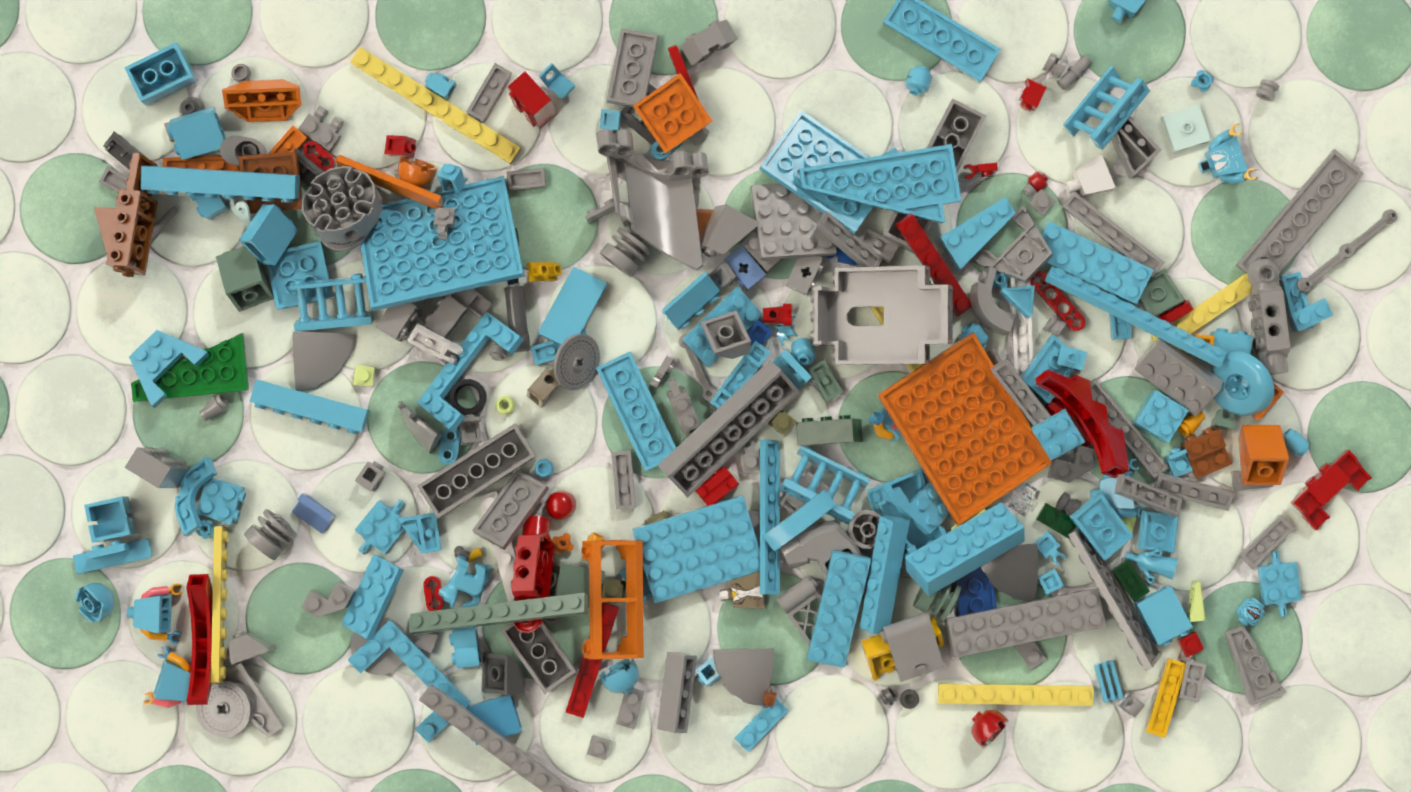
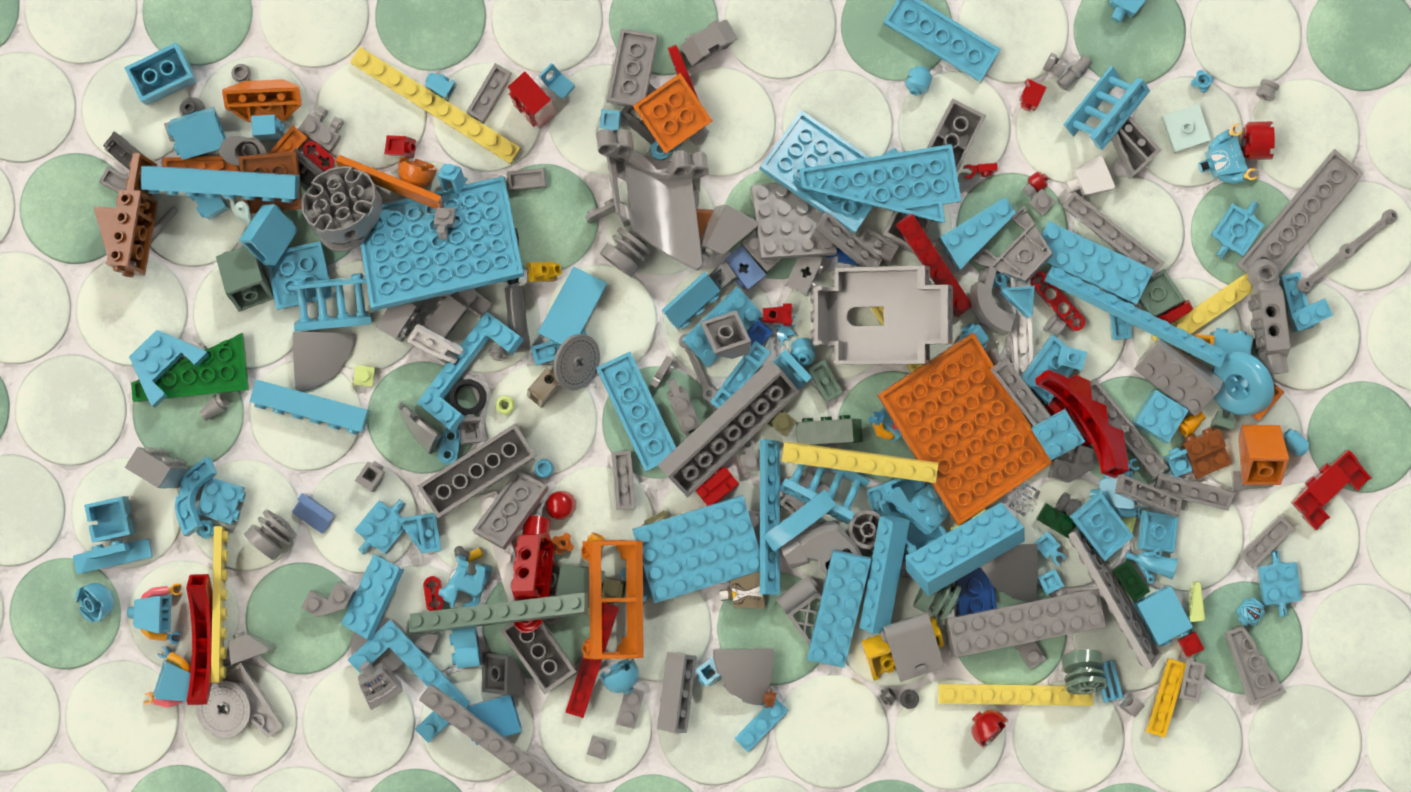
none -> medium azure brick [251,115,286,142]
none -> light grey torso [358,661,403,710]
none -> light yellow plate [782,441,938,483]
none -> sand green wheel [1061,649,1107,695]
none -> medium azure plate [1210,201,1265,259]
none -> red brick [1242,121,1275,160]

